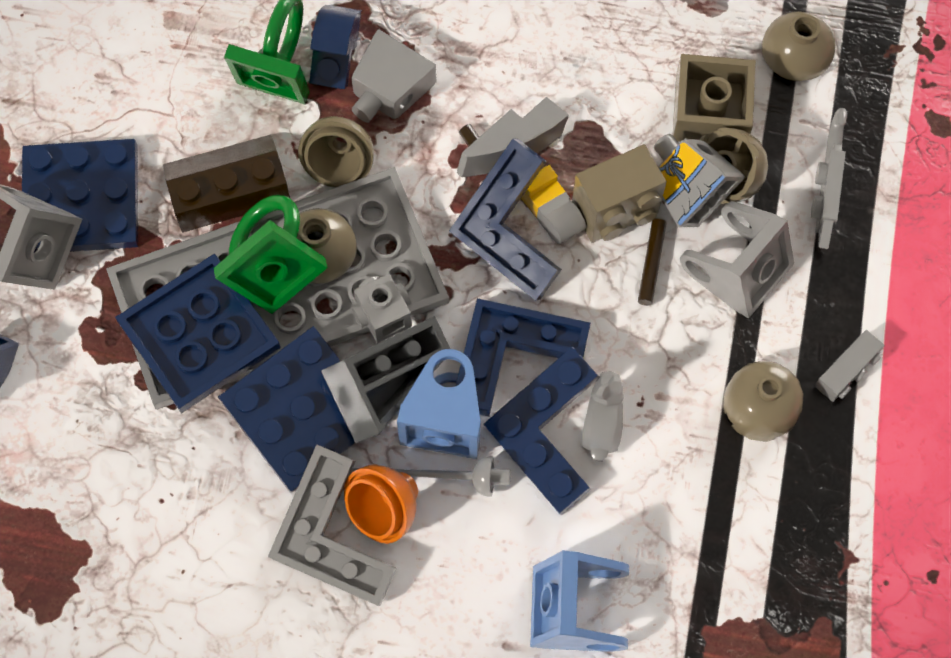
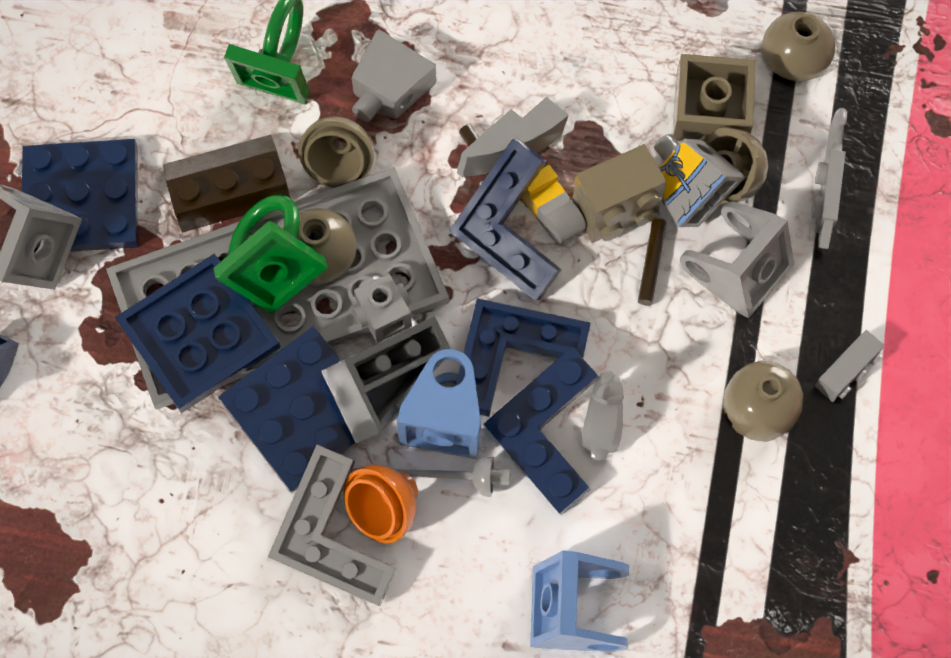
dark blue brick [309,5,362,89] -> none

